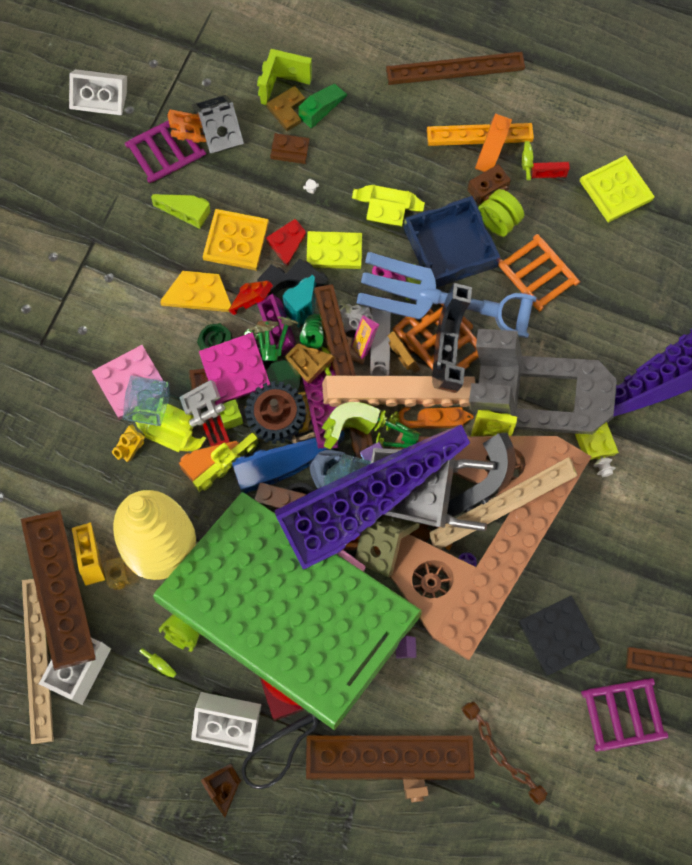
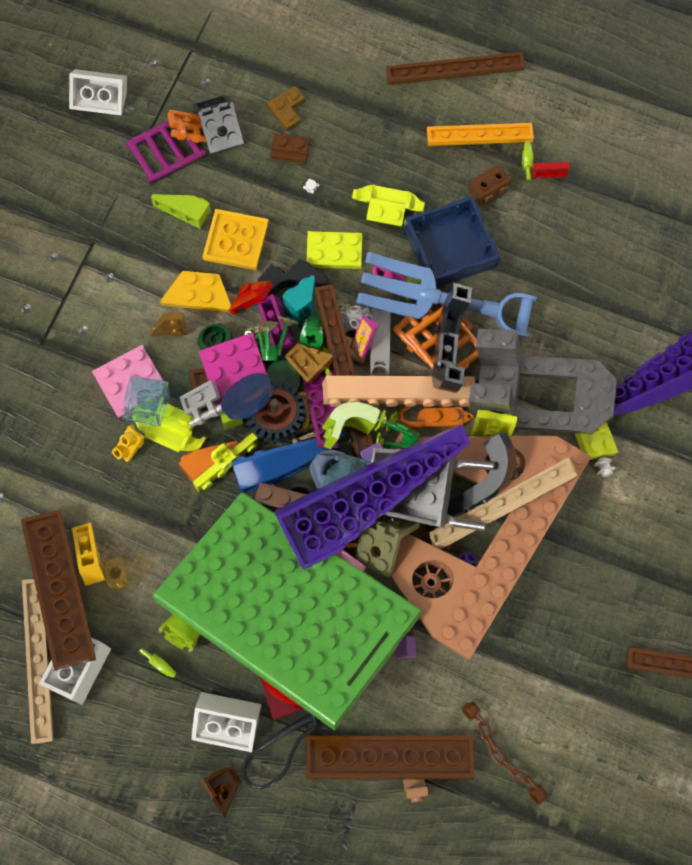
light yellow cone [113,490,196,580] -> none
red tile [202,415,230,447] -> none
lime bracket [257,49,312,105] -> none
red wing [266,219,306,266] -> none
green slope [298,84,347,129] -> none
pearl gold plate [387,331,421,373] -> none
orange slope [475,113,512,172] -> none
lime wheel [478,189,525,237] -> none
orange bar [498,234,580,312] -> none
black plate [518,595,601,677] -> none
neon yellow plate [580,155,655,223] -> none
magenta bar [581,678,669,752] -> none
none -> pearl gold wing [151,312,187,337]
none -> dark blue piece [221,373,274,420]

